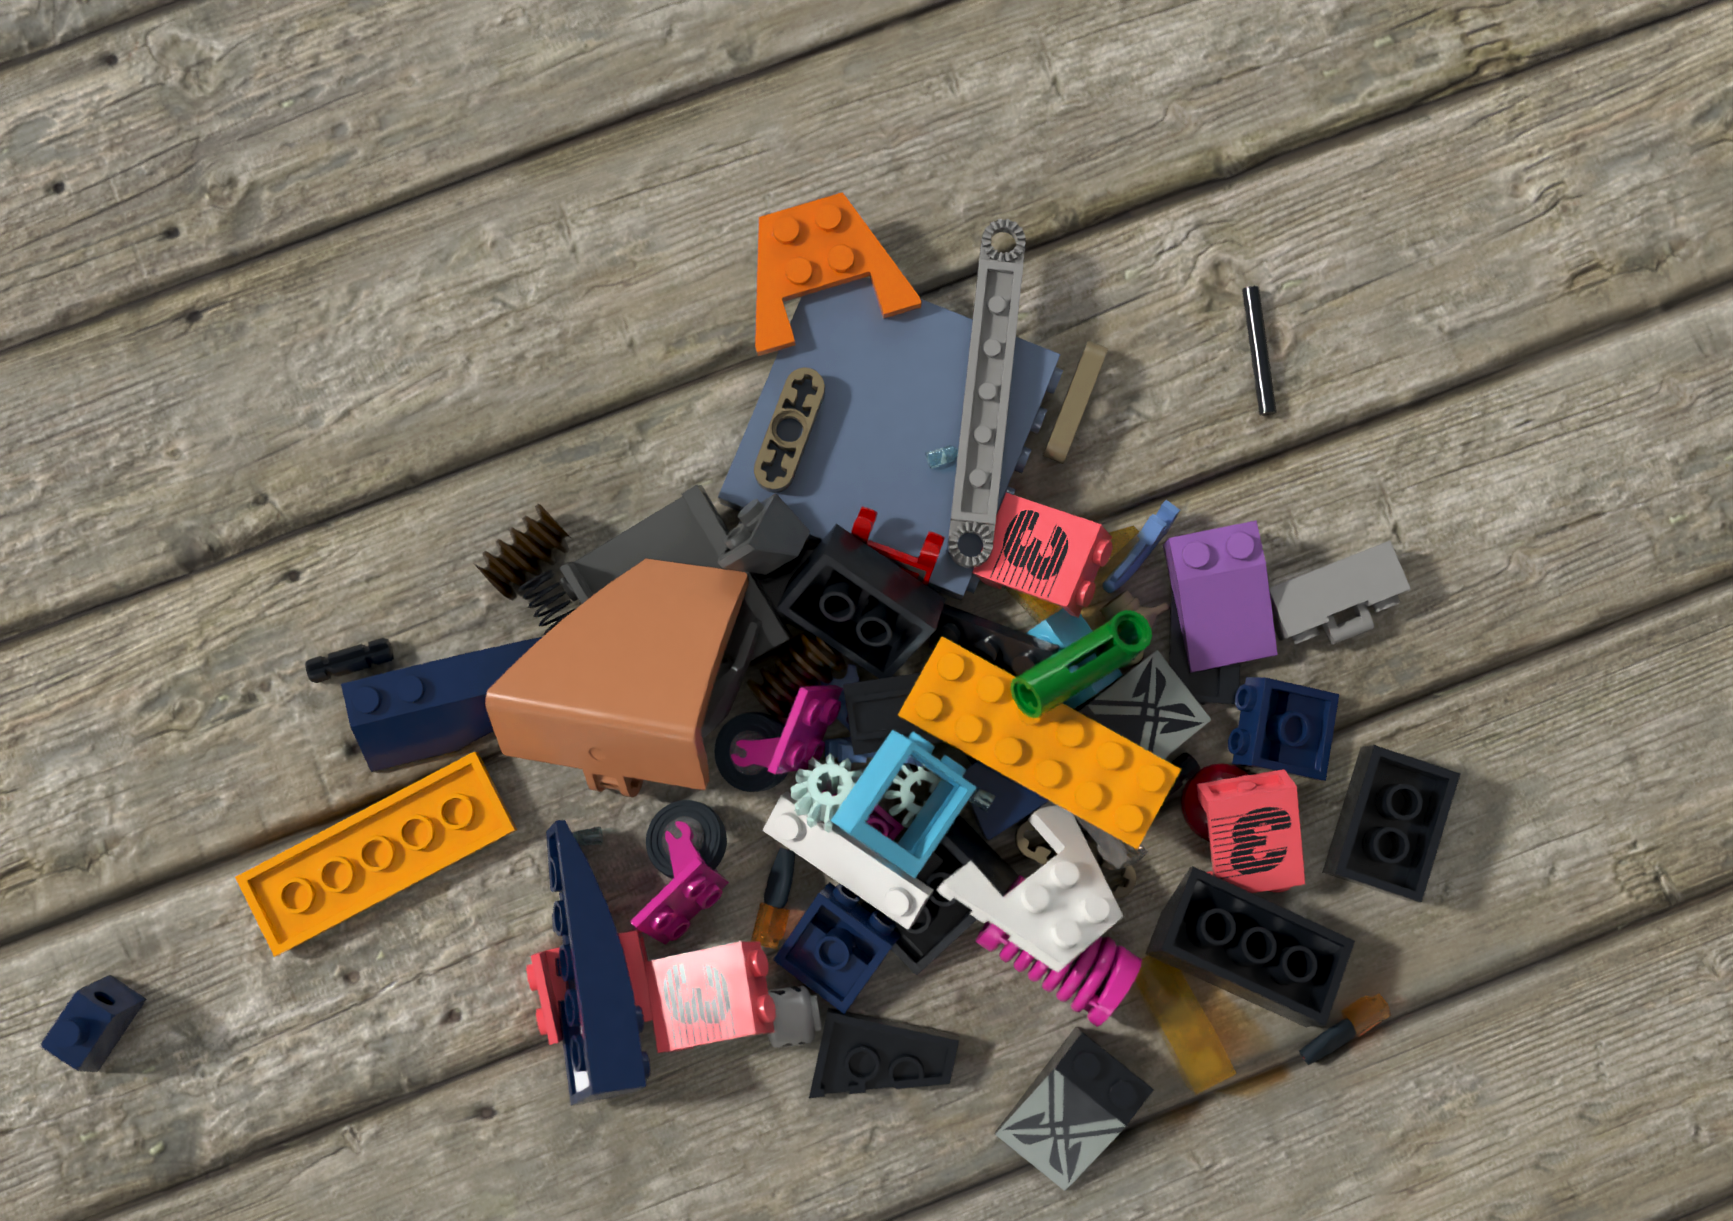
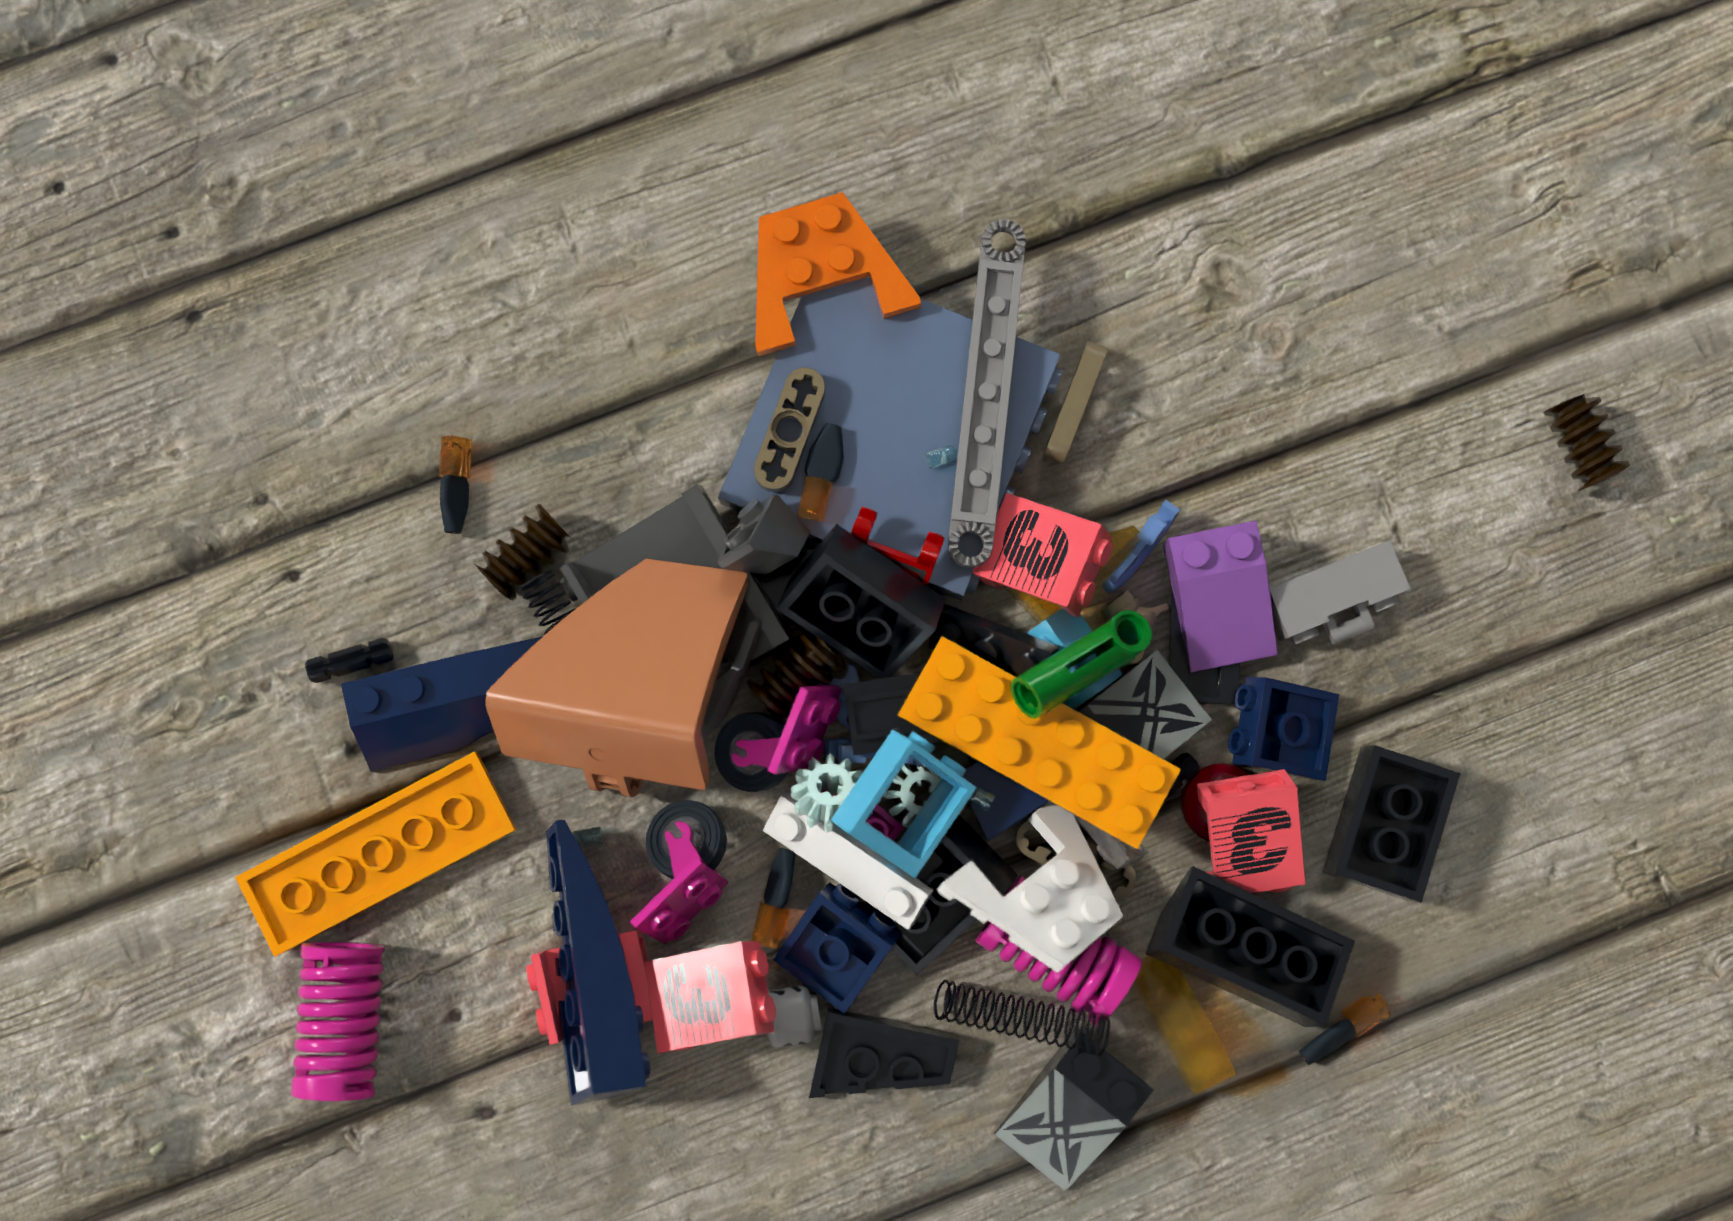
dark blue torso [41,975,147,1072] -> none
black bar [1242,286,1277,416] -> none
none -> dark pink piece [291,942,385,1101]
none -> piece [439,435,472,534]
none -> piece [797,423,844,523]
none -> black piece [933,979,1110,1056]
none -> dark brown piece [1543,394,1630,491]

